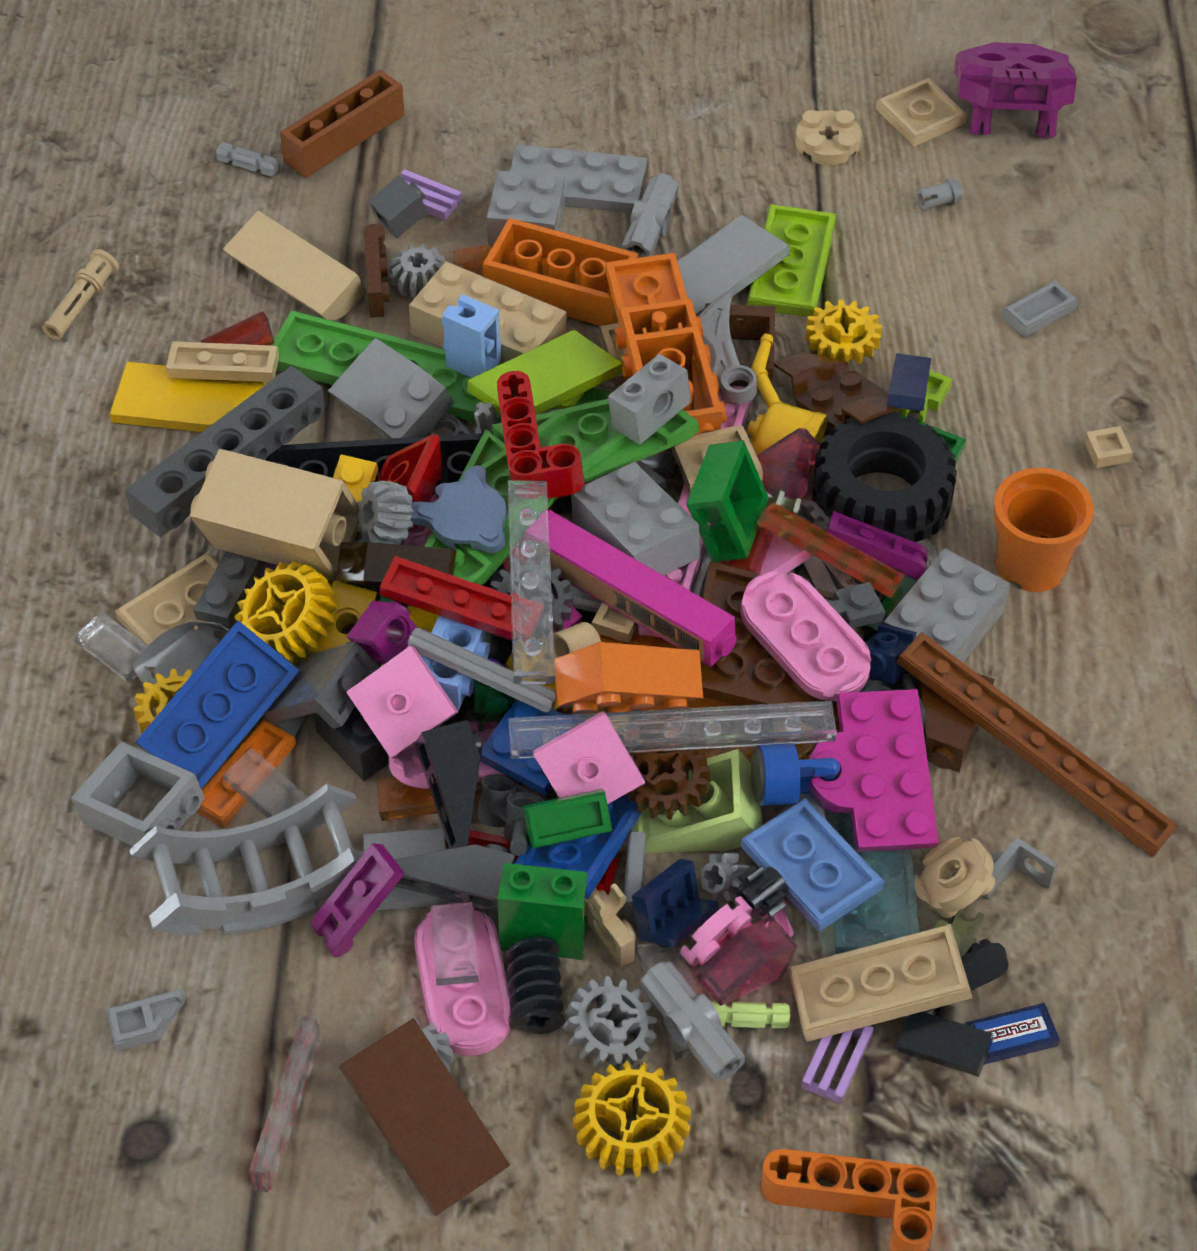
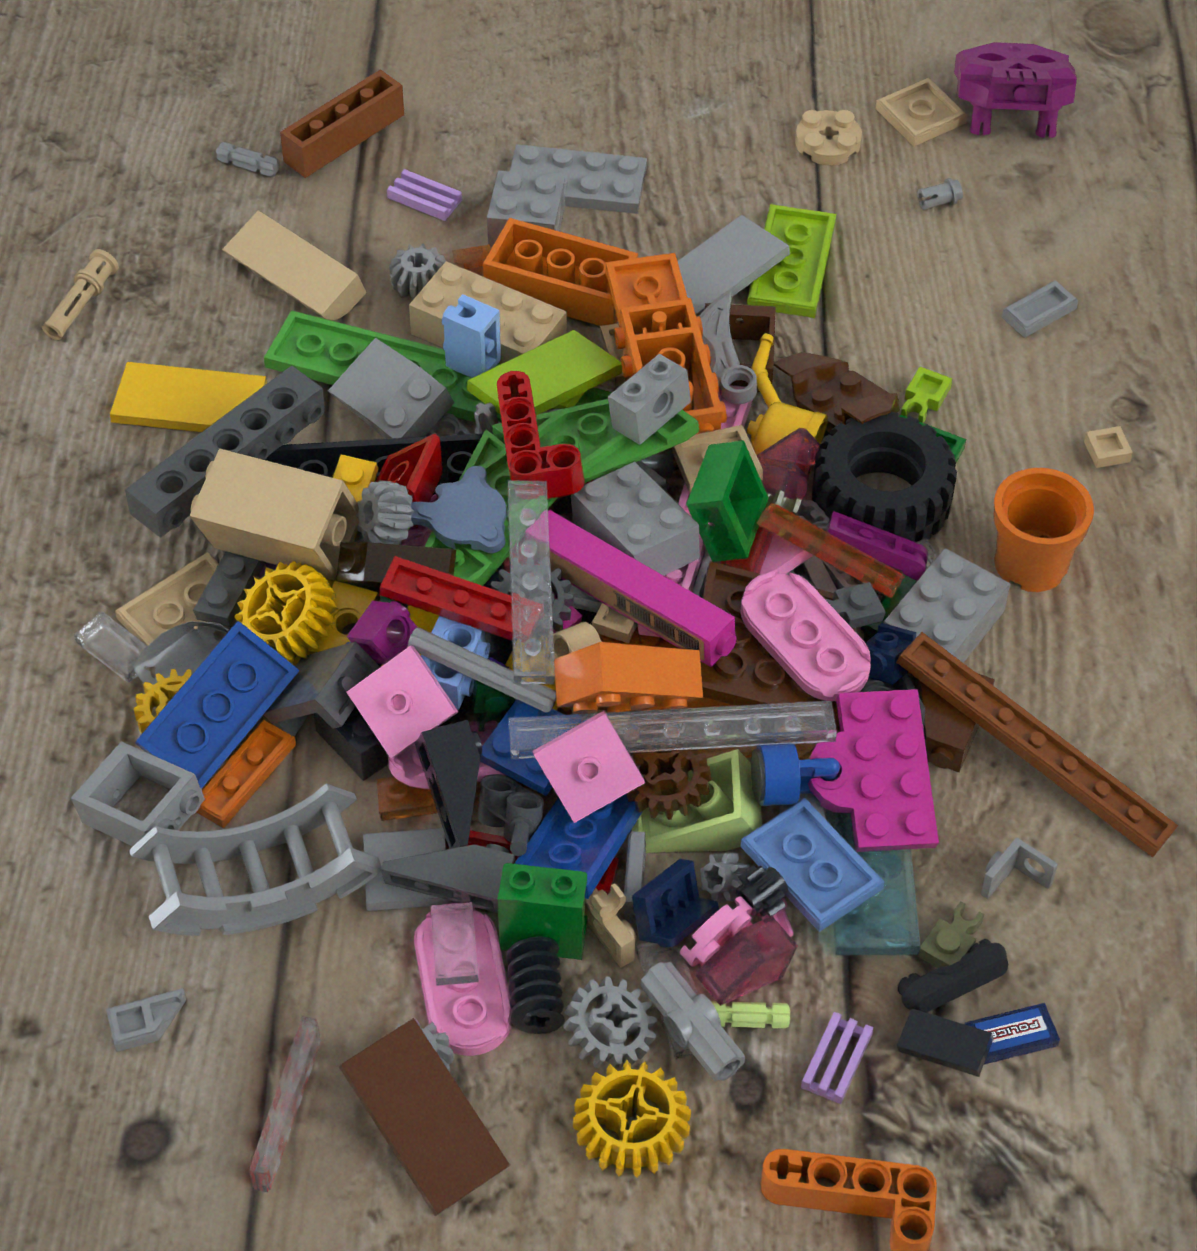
tan plate [166,341,279,382] -> none
clear red tile [200,311,275,345] -> none
clear tile [223,748,308,818] -> none
magenta plate [310,843,405,957] -> none
reddish brown plate [364,224,390,318] -> none
dark grey brick [368,176,427,239] -> none
green tile [522,789,612,849] -> none
light grey piece [622,173,679,258] -> none
tan tile [788,924,972,1042] -> none
yellow gear [805,299,882,365] -> none
dark blue tile [887,353,931,411] -> none
tan plate [914,837,995,918] -> none

